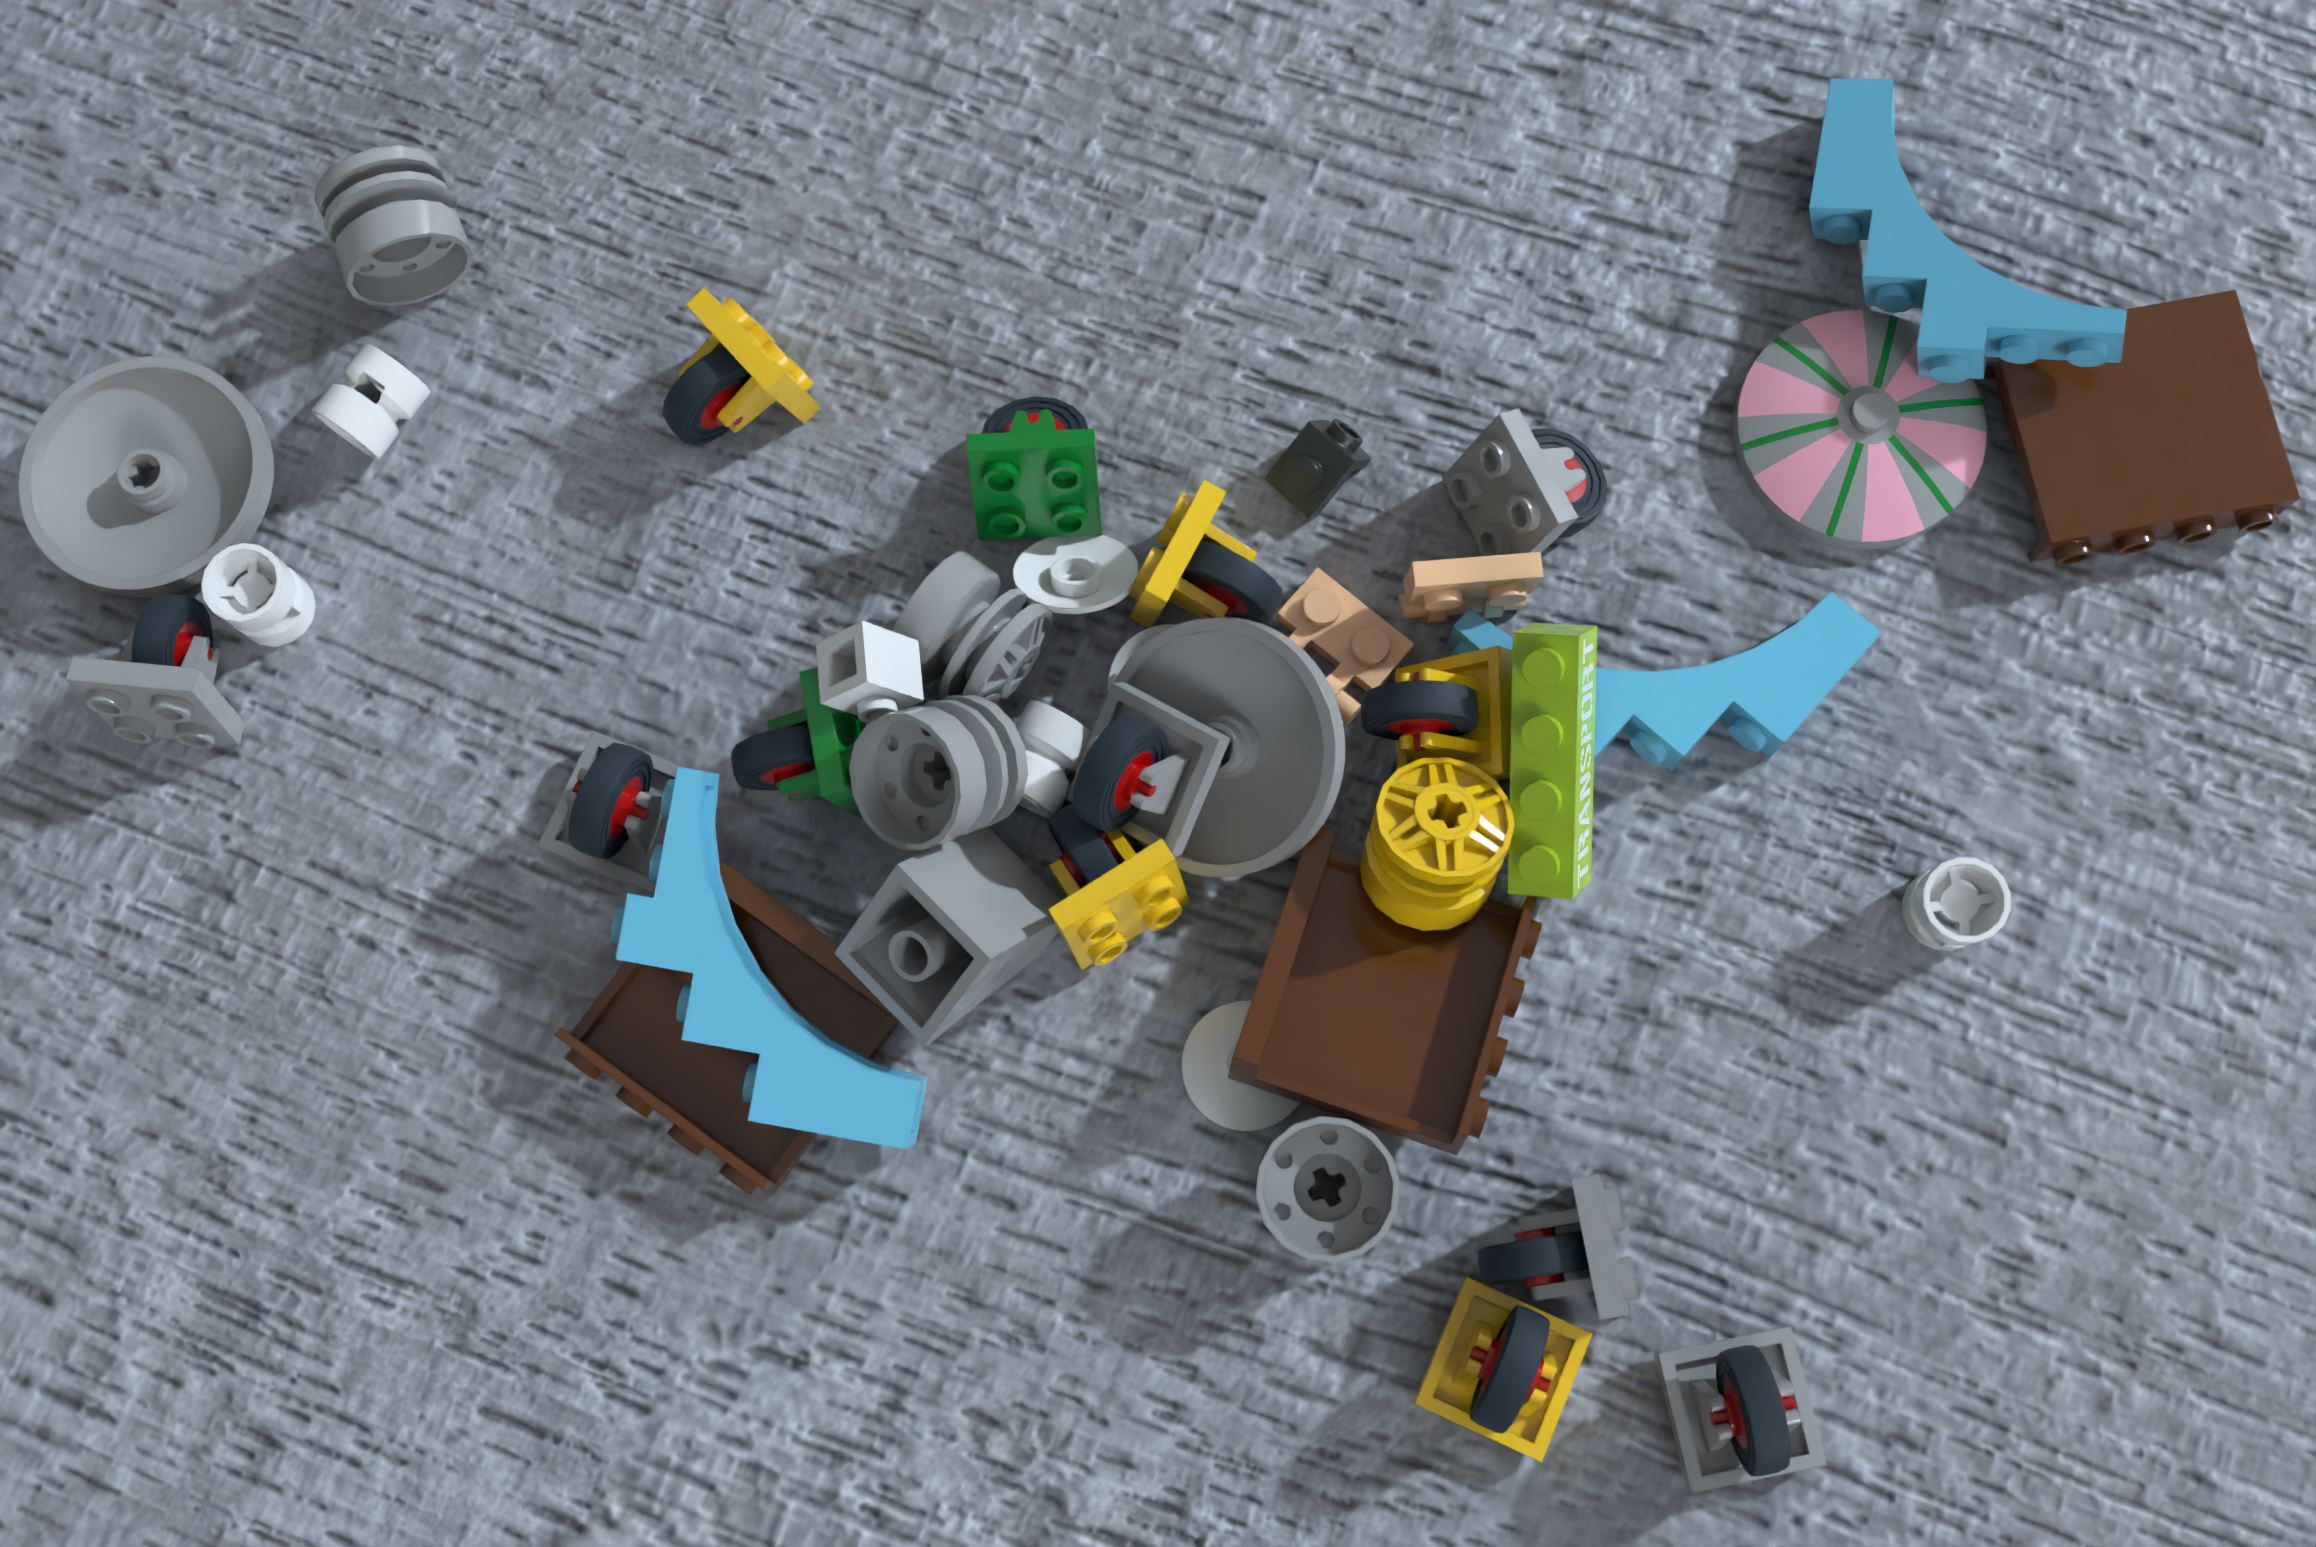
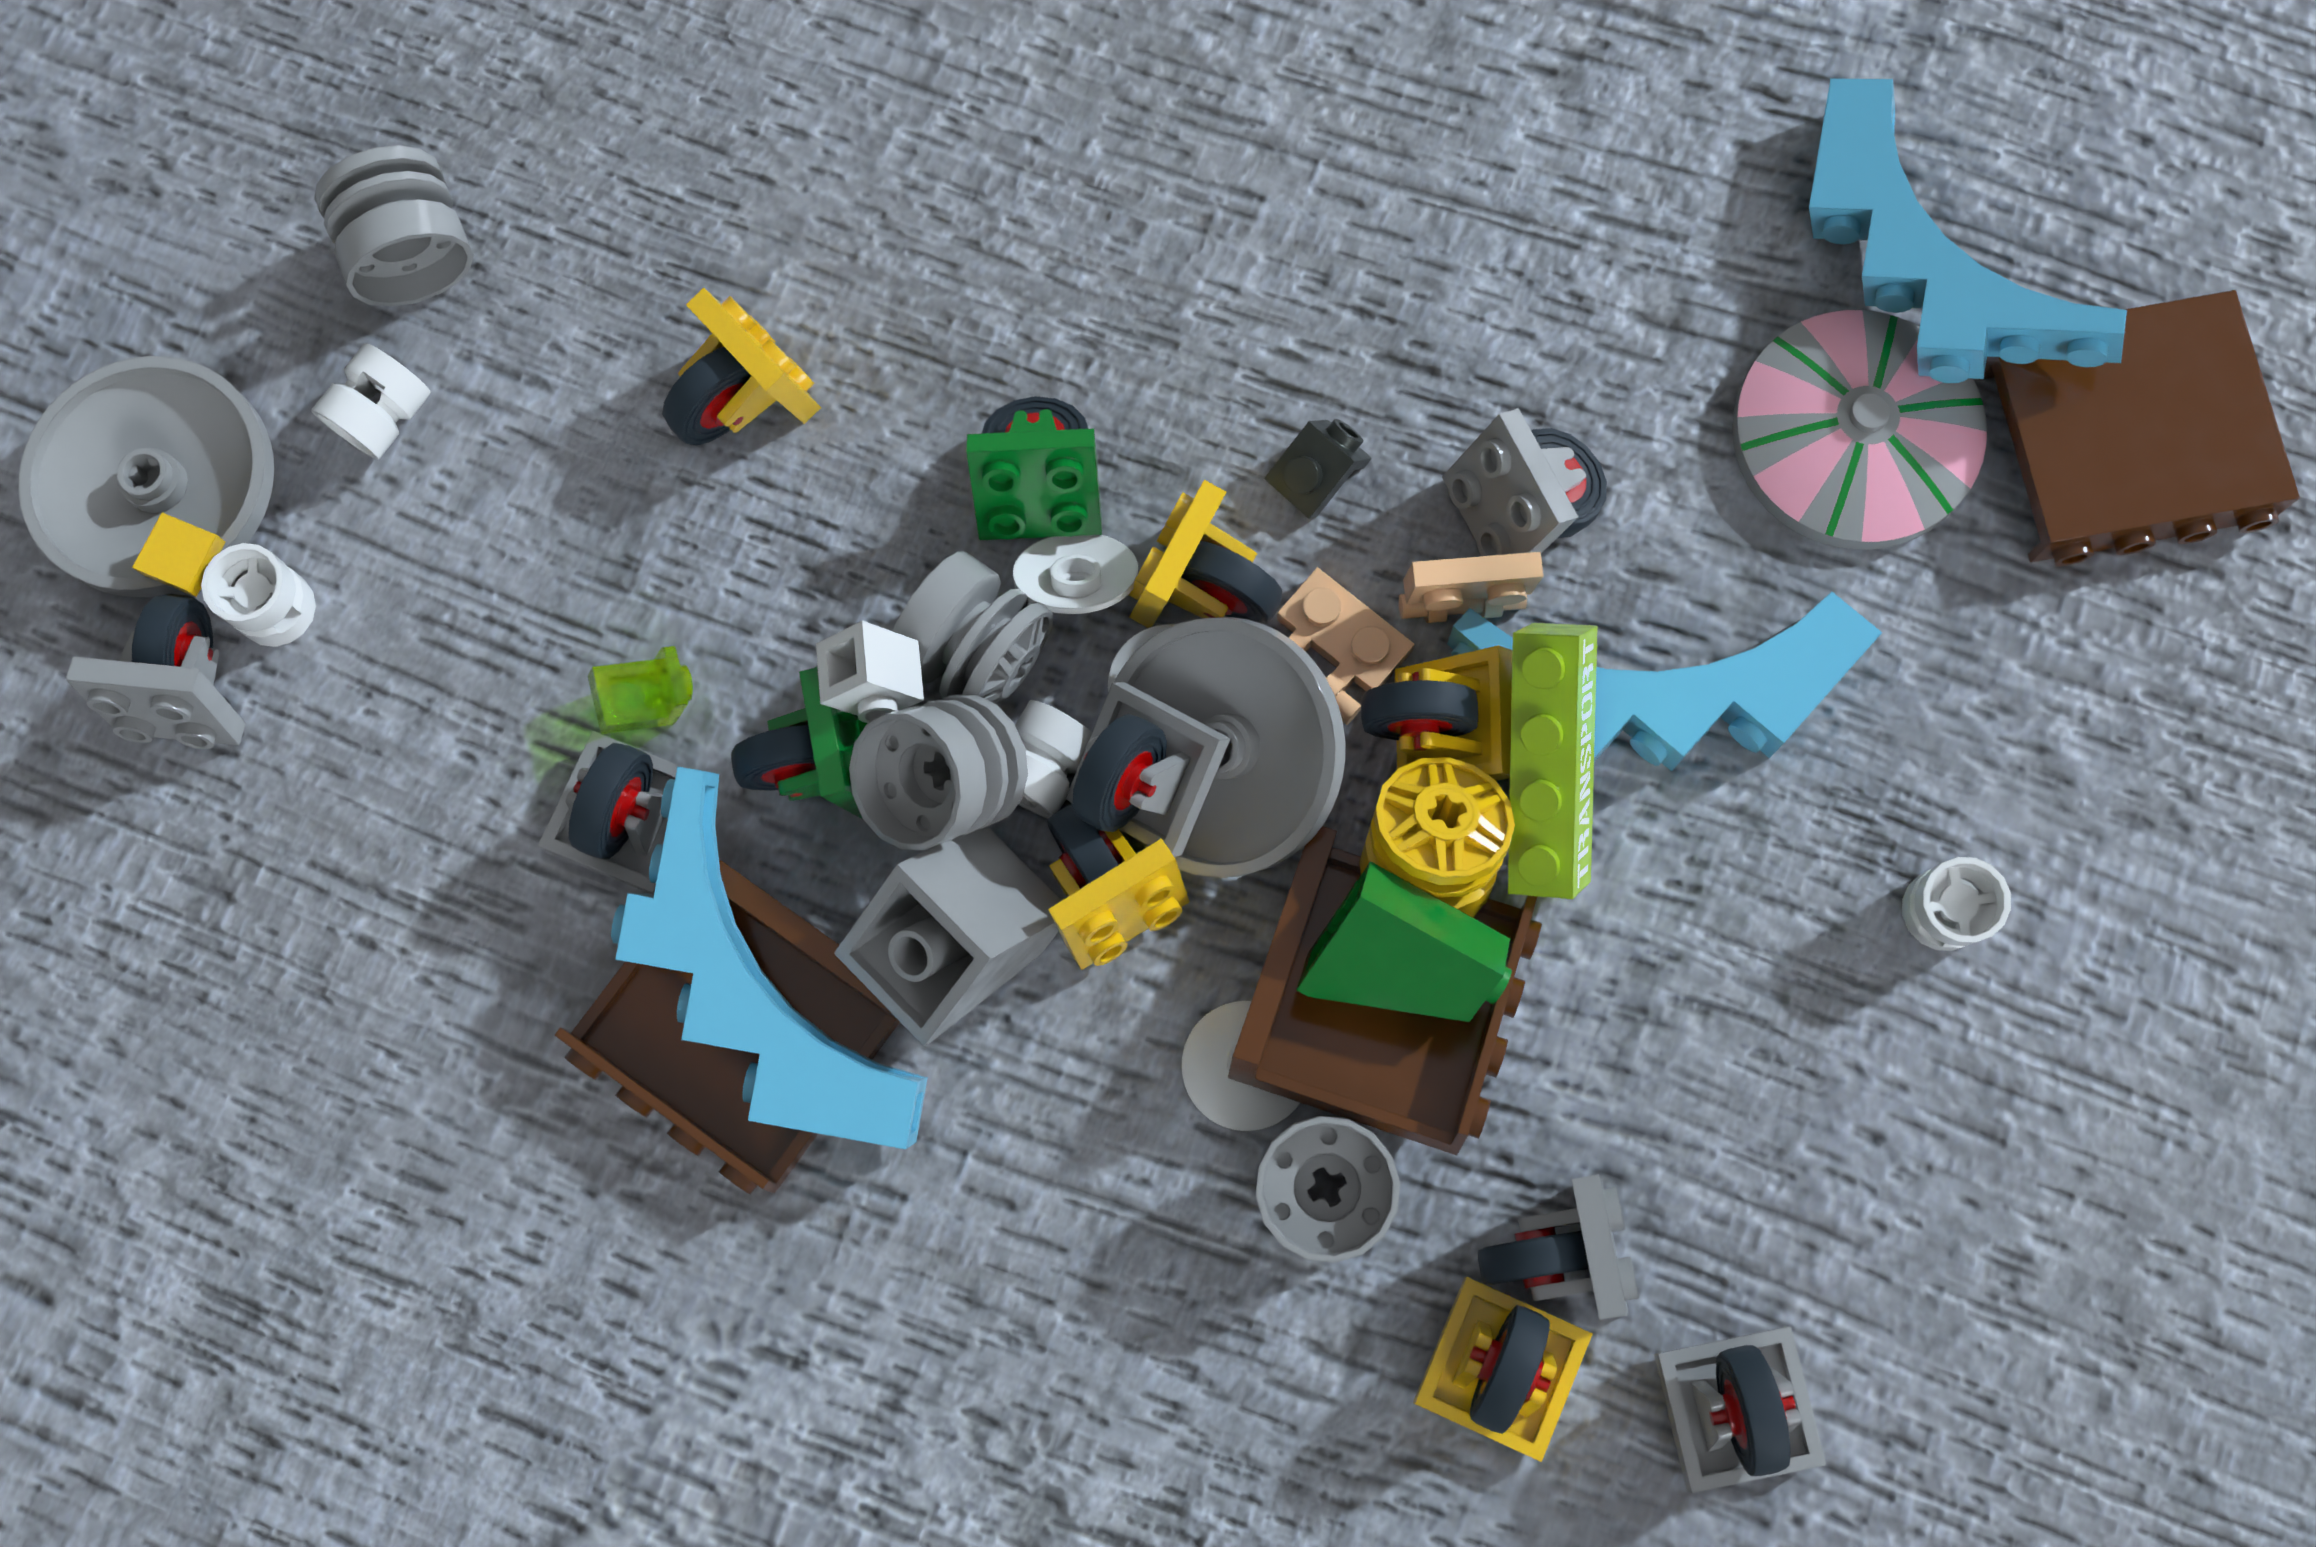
none -> yellow tile [132,512,226,597]
none -> clear neon green bracket [587,646,693,734]
none -> green slope [1297,861,1512,1022]

